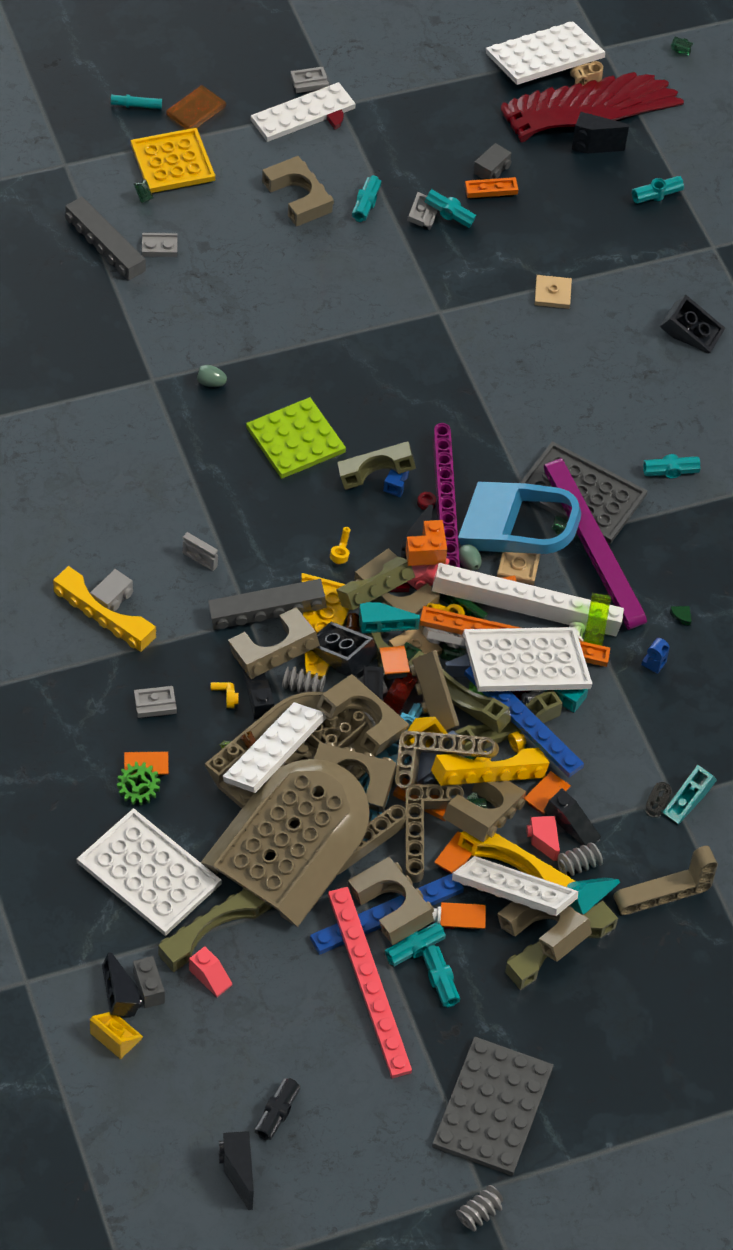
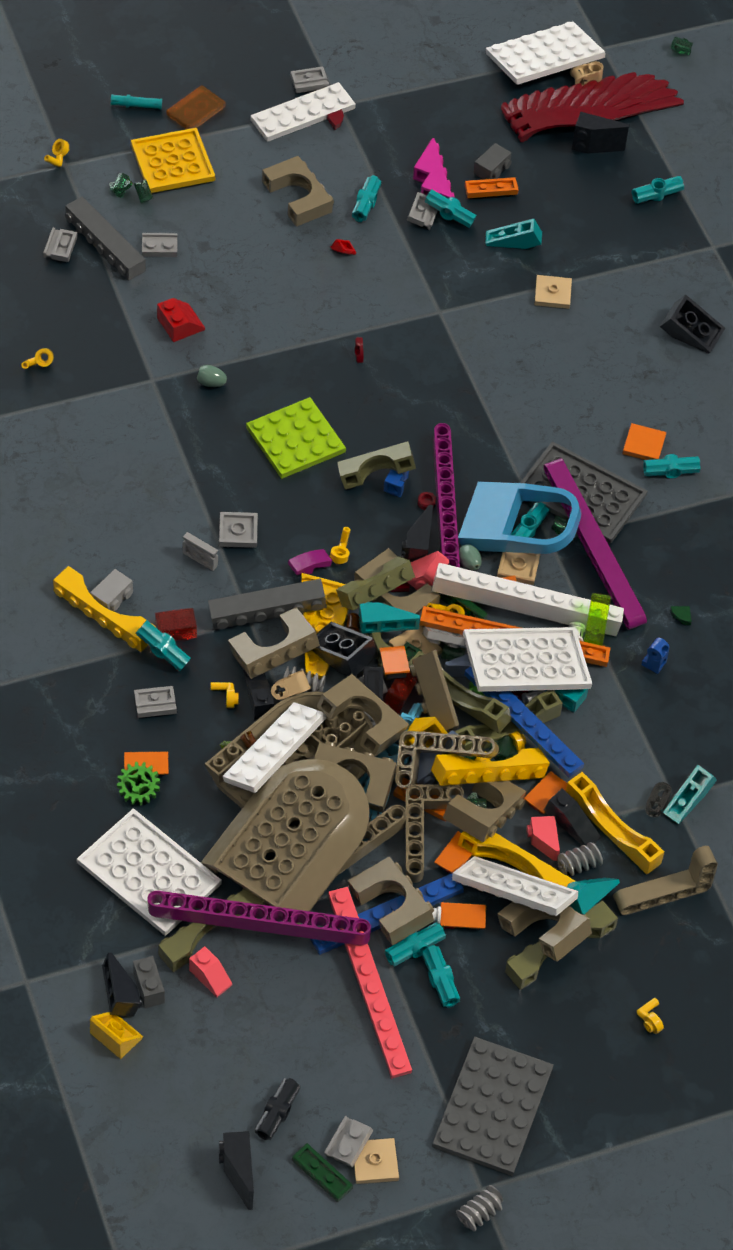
orange brick [406,520,447,566] -> none
none -> yellow plate [21,348,54,369]
none -> light grey plate [43,227,77,262]
none -> yellow plate [44,139,69,167]
none -> clear green piece [109,173,133,198]
none -> teal piece [135,620,191,671]
none -> magenta beam [147,891,371,945]
none -> clear red brick [155,608,197,640]
none -> red slope [157,298,205,342]
none -> light grey plate [219,512,258,548]
none -> tan piece [271,670,311,700]
none -> magenta slope [288,549,332,575]
none -> dark green tile [292,1143,353,1202]
none -> light grey plate [324,1116,373,1167]
none -> red slope [331,239,356,255]
none -> dark red tile [354,337,364,363]
none -> tan plate [354,1138,399,1184]
none -> dark pink slope [413,138,455,198]
none -> teal slope [485,219,542,249]
none -> clear green piece [490,736,518,761]
none -> teal piece [511,502,549,538]
none -> yellow arch [566,772,664,875]
none -> orange tile [622,423,667,460]
none -> yellow plate [637,998,664,1034]

